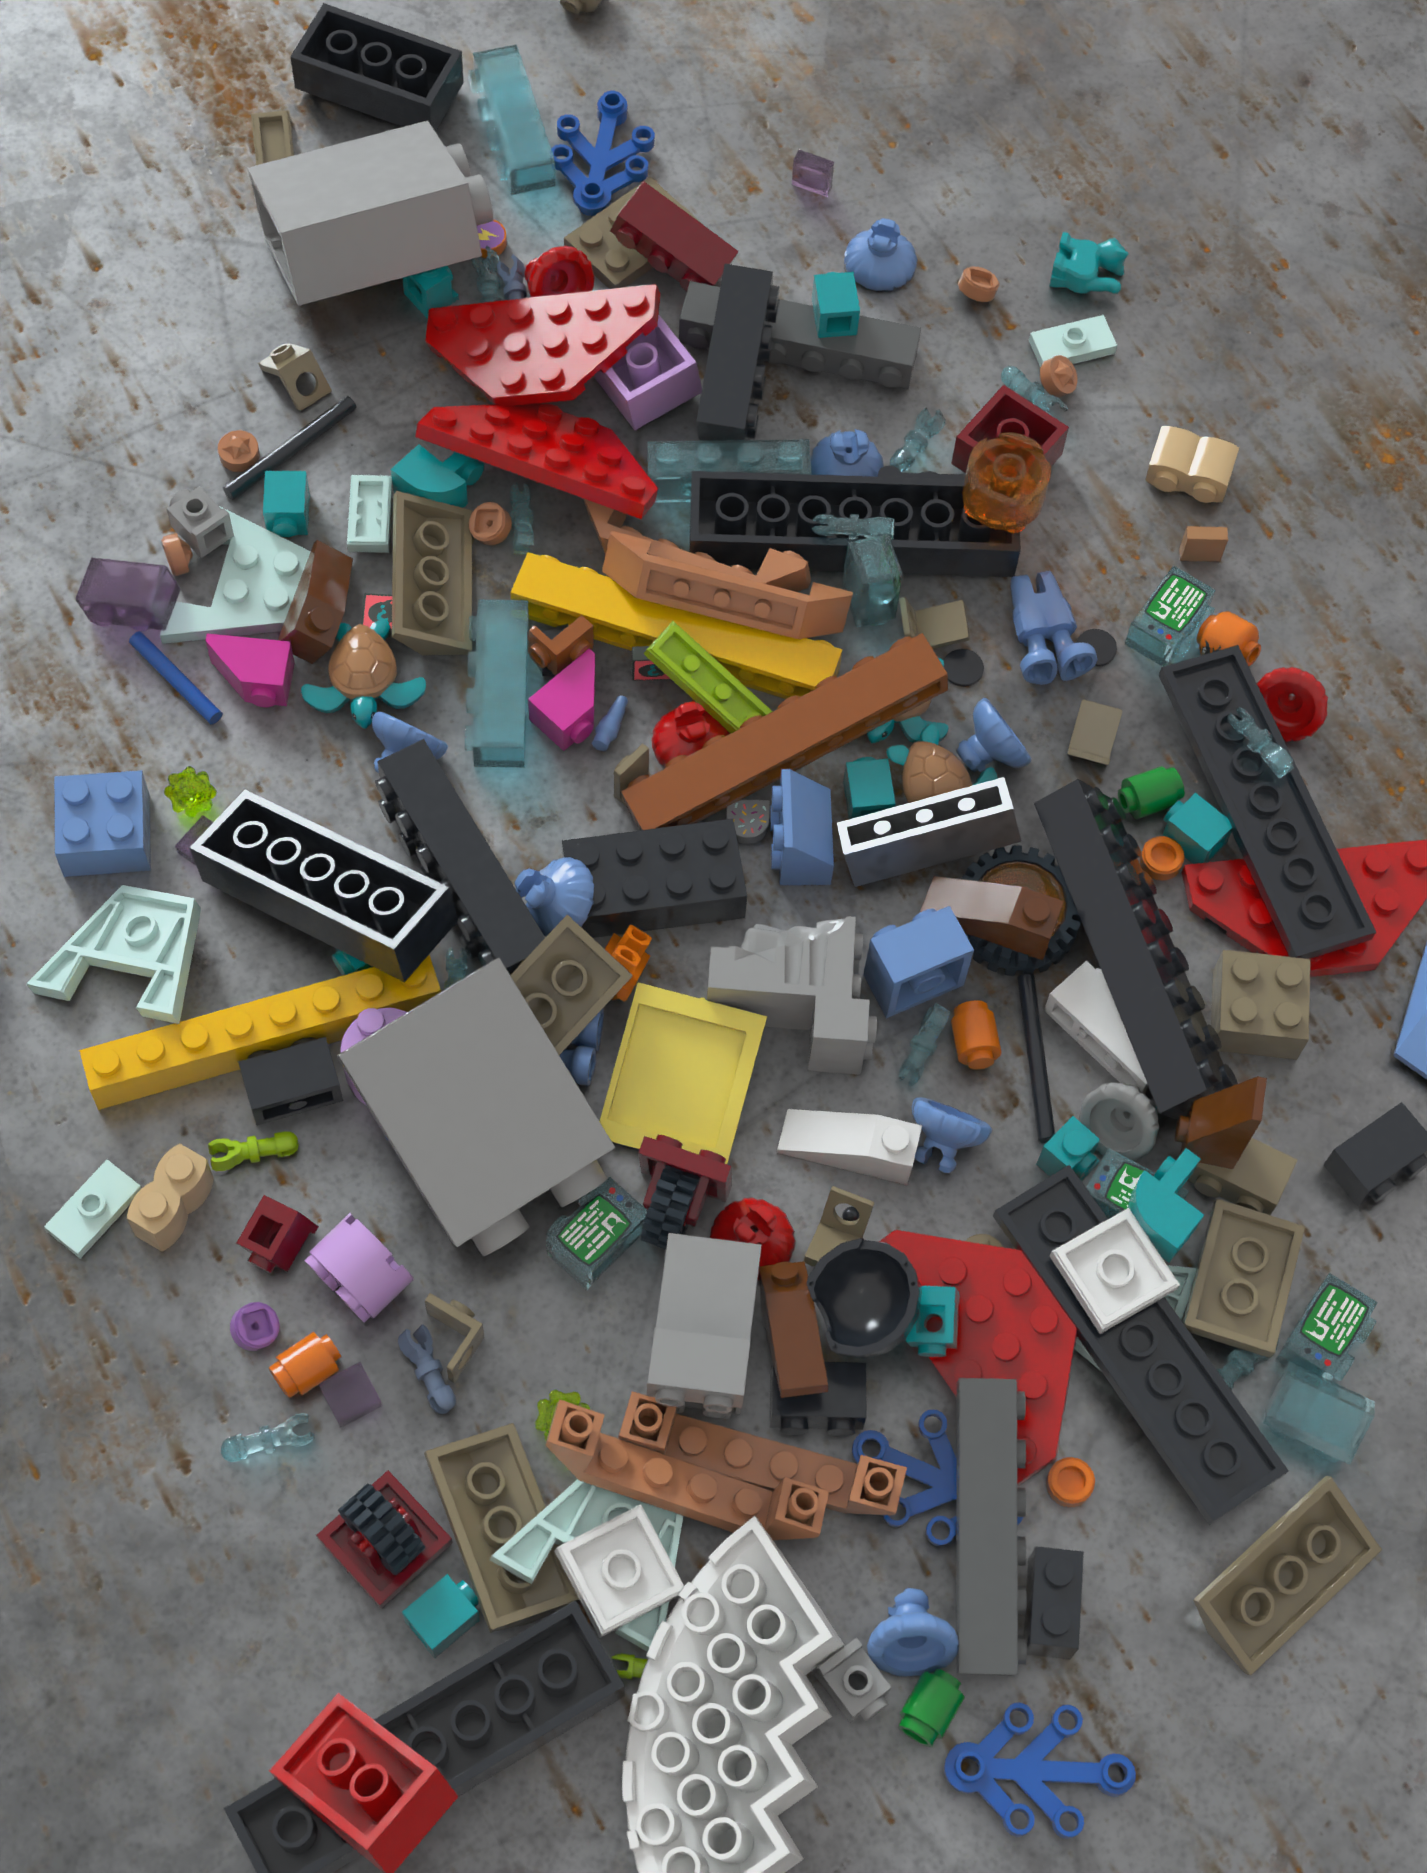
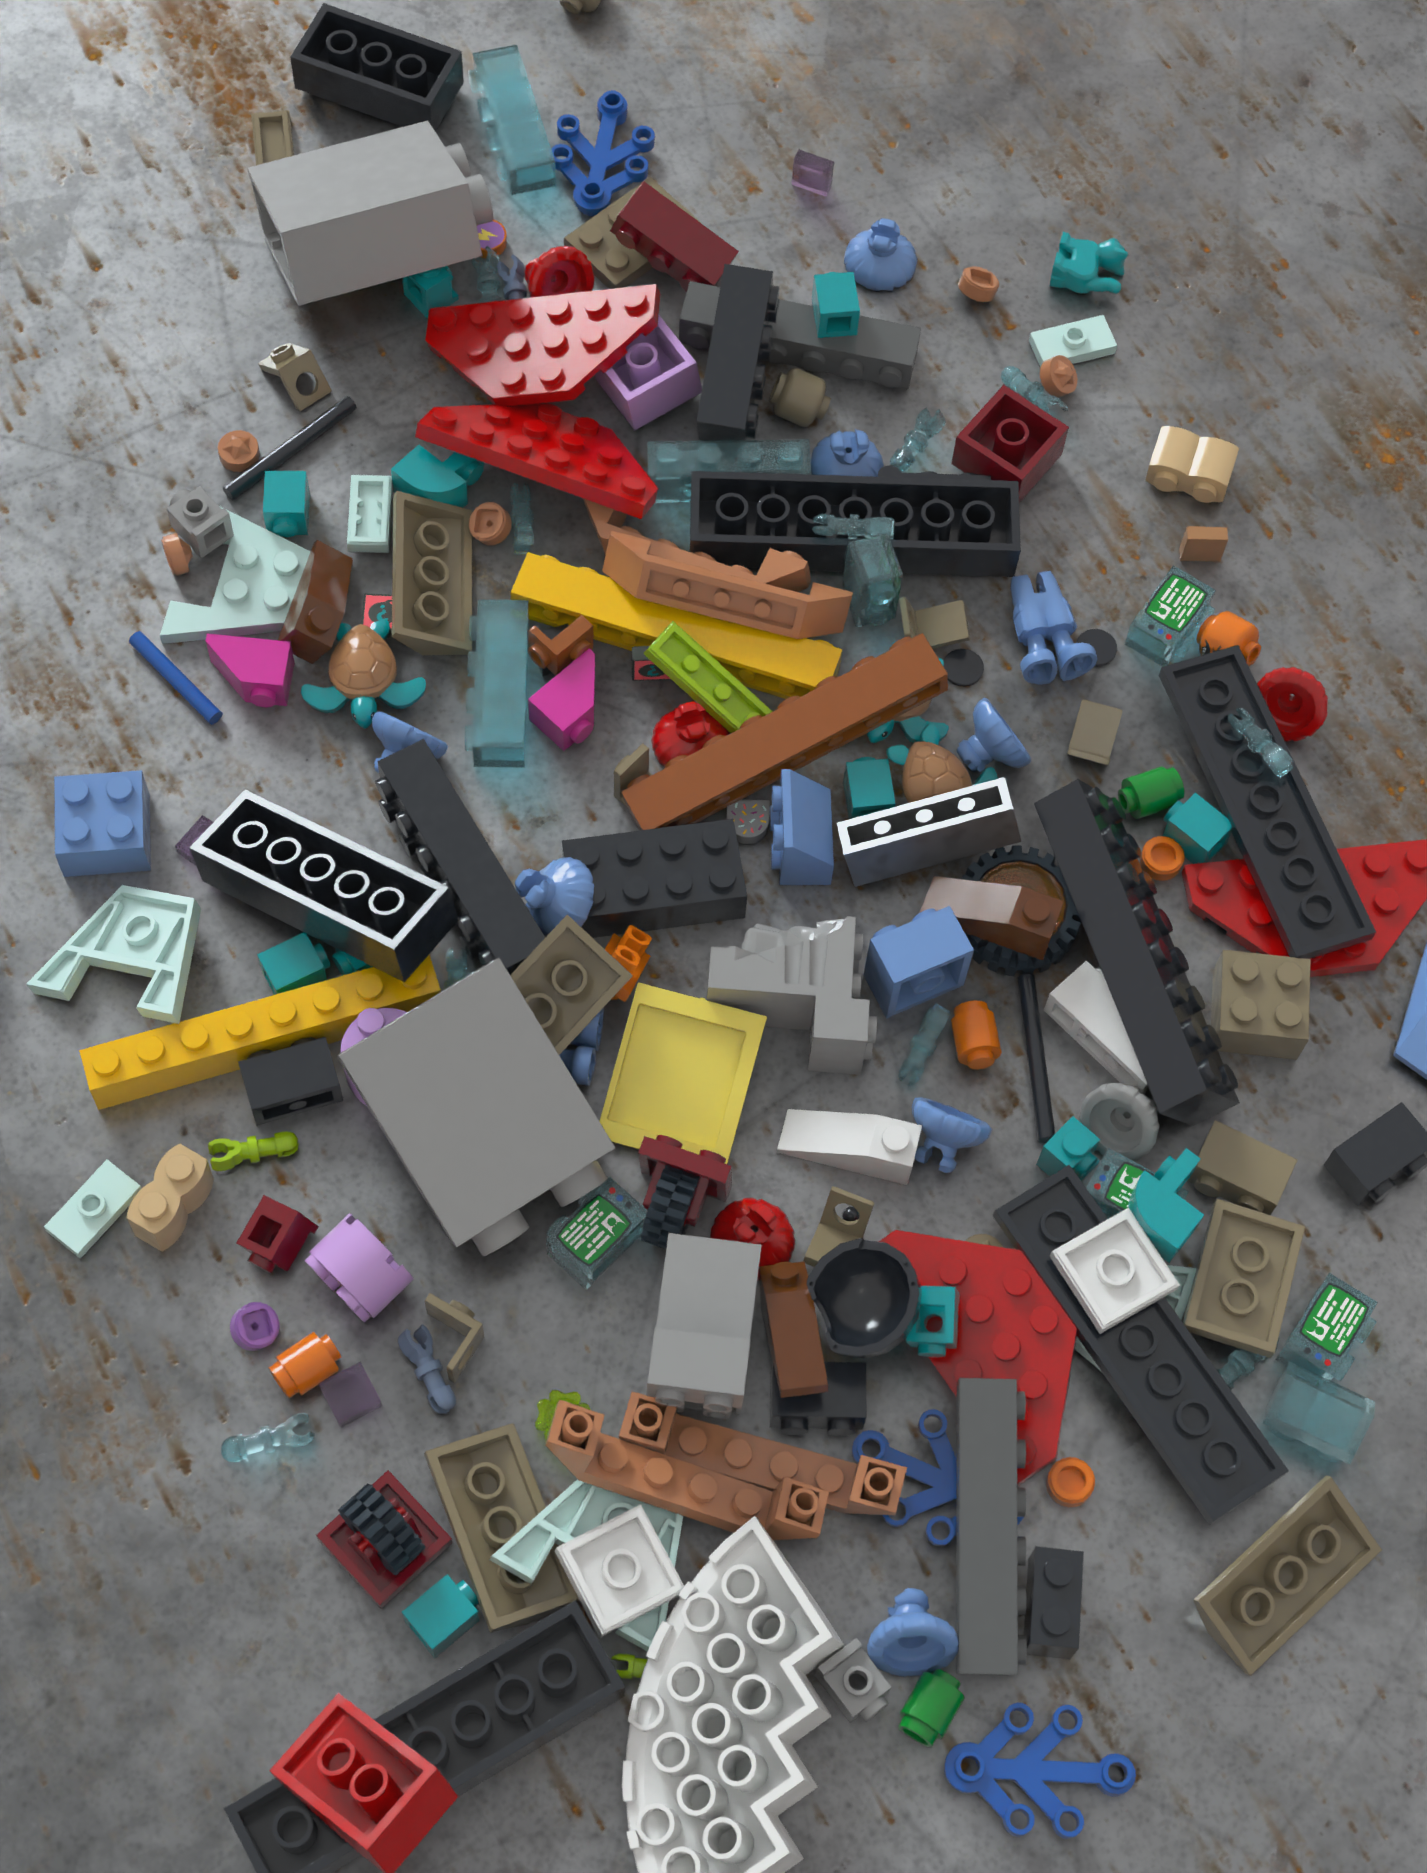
clear purple brick [75,557,181,631] -> none
clear neon green plant [164,766,217,818] -> none
medium blue piece [592,695,628,751] -> none
clear orange brick [963,432,1051,533] -> none
reddish brown slope [1175,1076,1267,1169] -> none
none -> teal brick [257,932,331,995]
none -> dark tan head [769,368,831,427]

